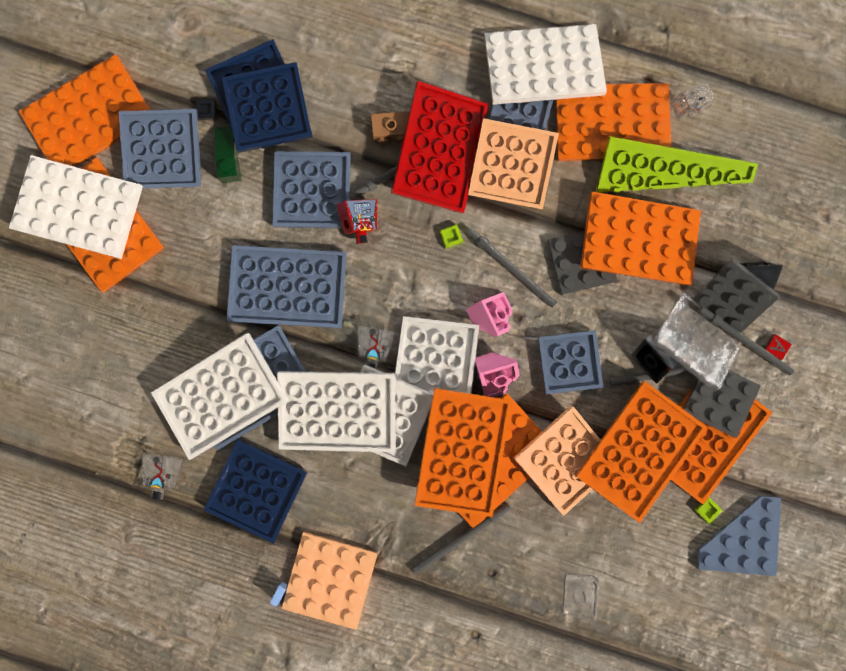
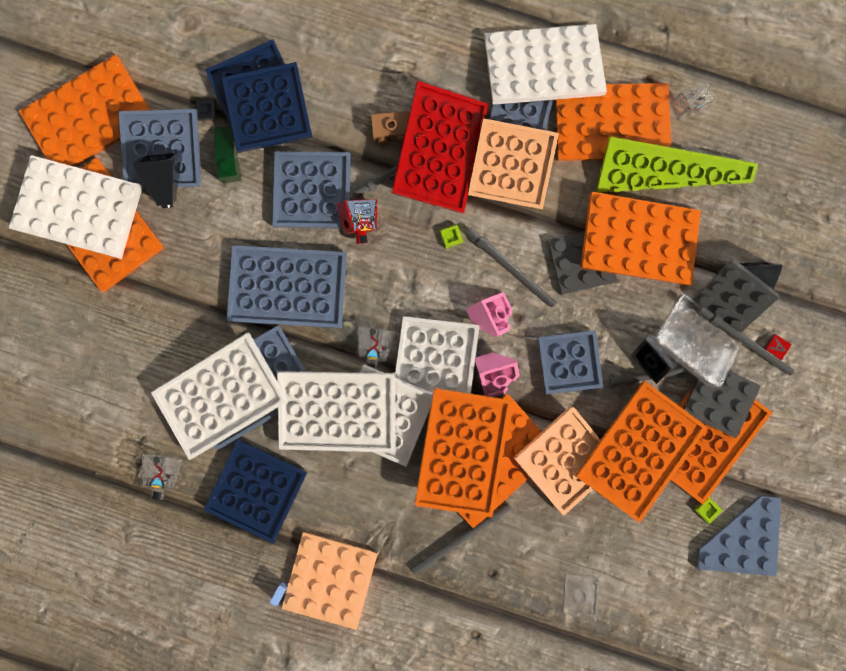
none -> black slope [133,152,182,208]

